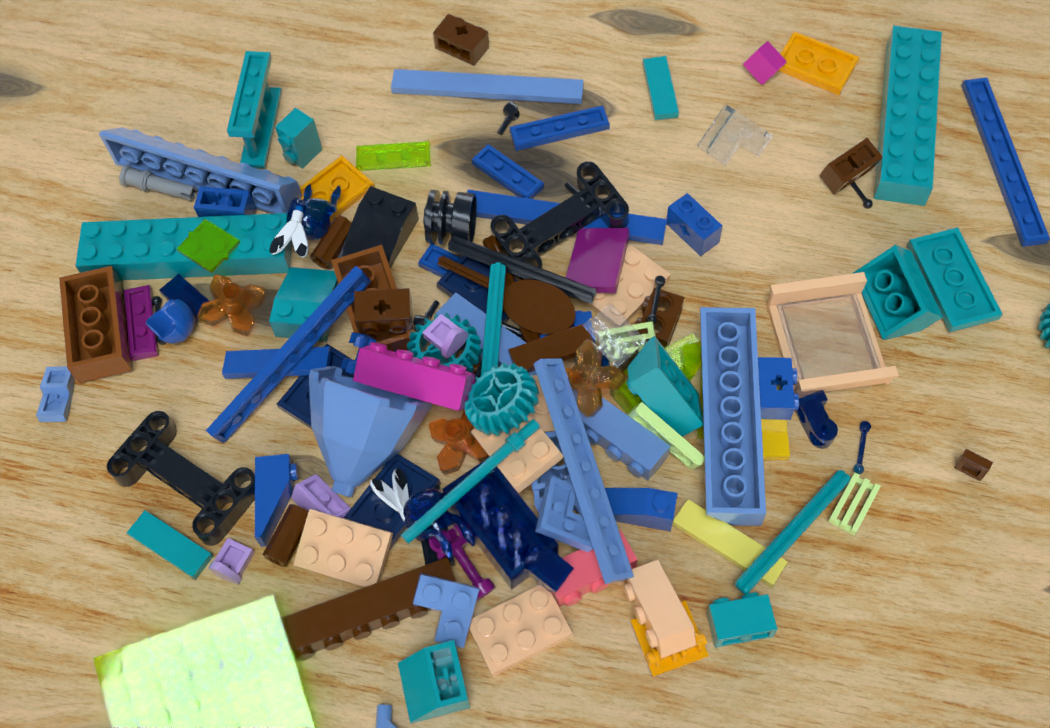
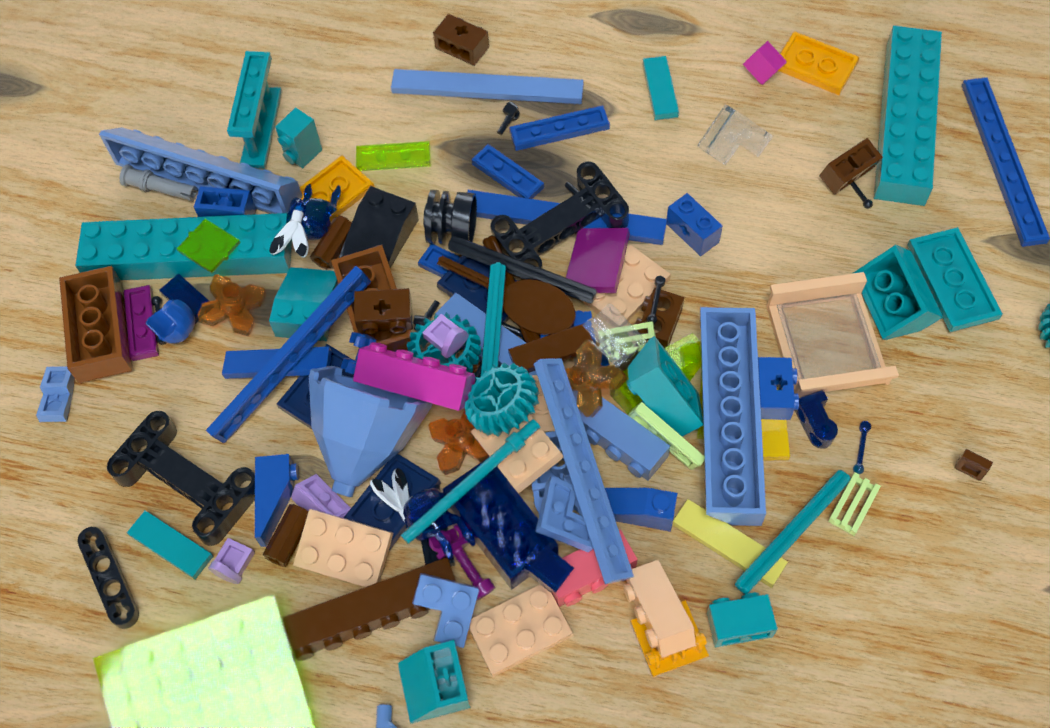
none -> black beam [77,527,139,629]

